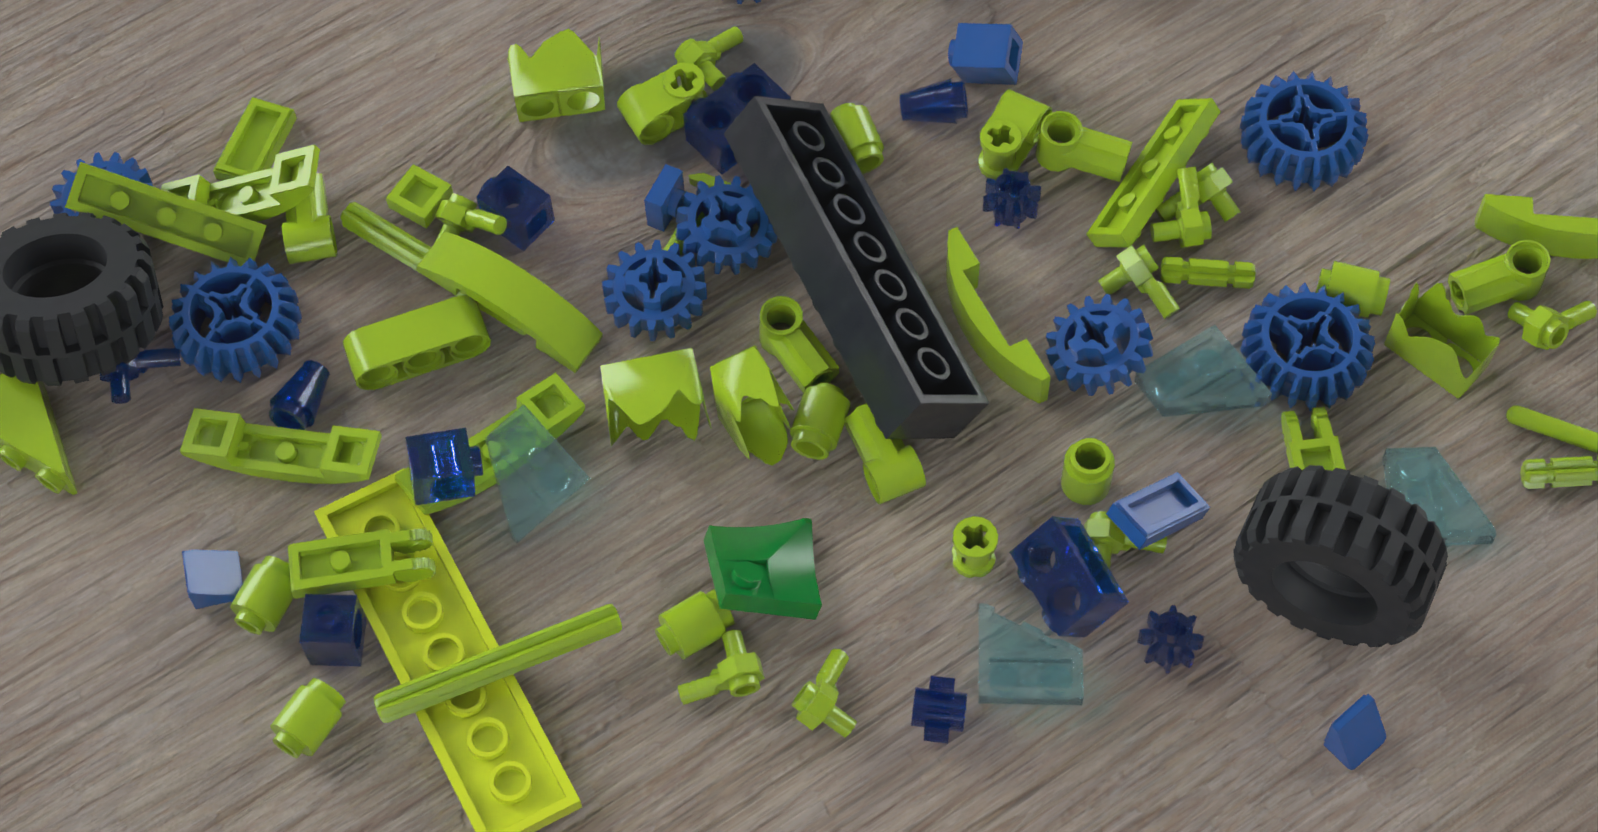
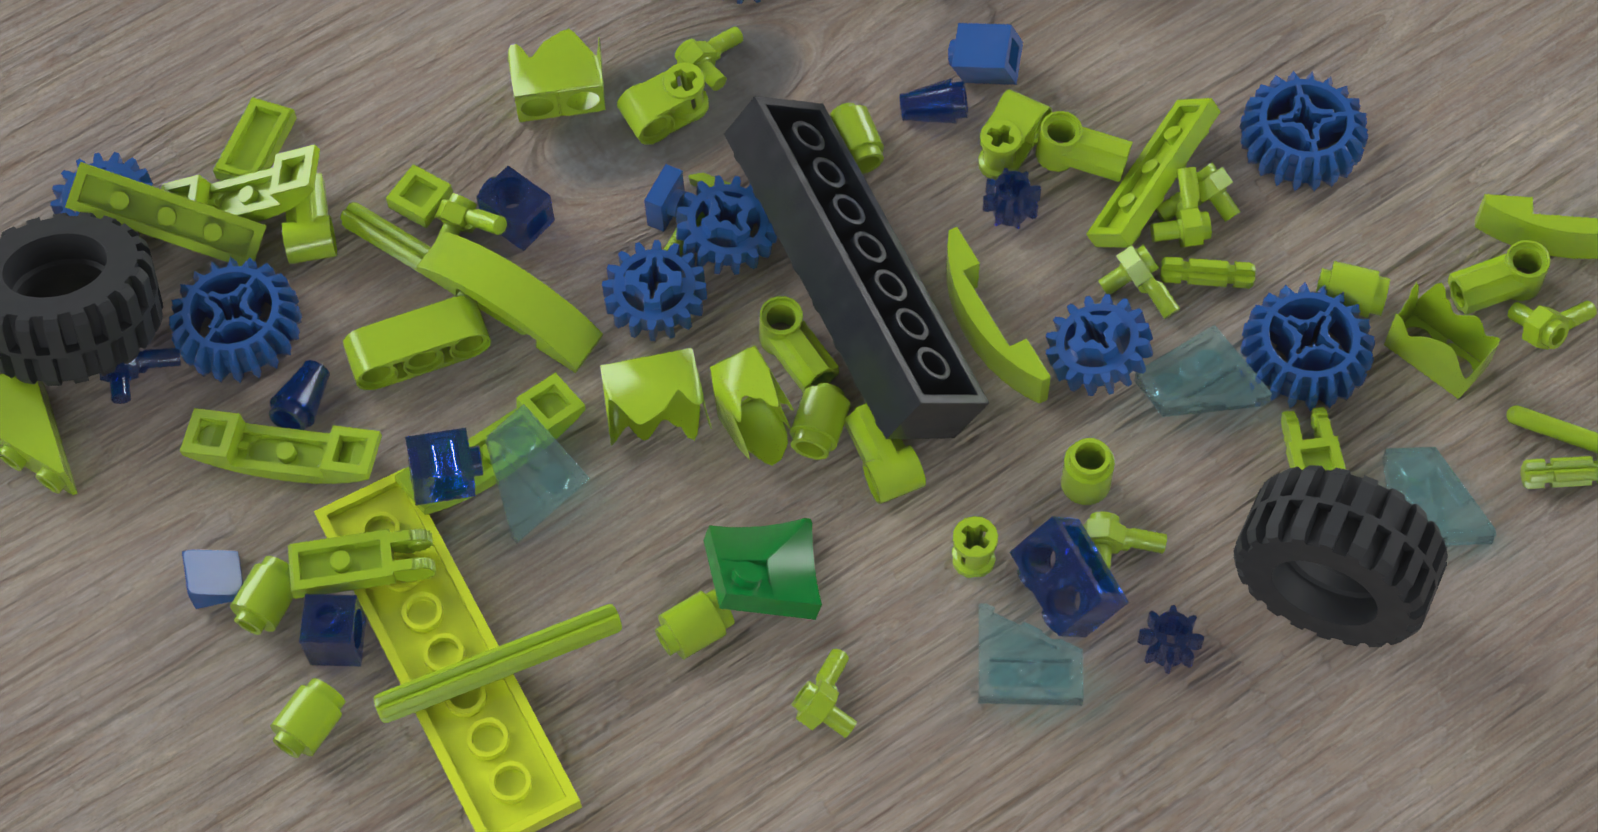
lime piece [678,630,765,705] -> none
clear blue brick [683,63,791,175] -> none
clear blue gear [911,676,968,744] -> none
blue tile [1106,472,1210,550] -> none
blue slope [1324,694,1386,770] -> none

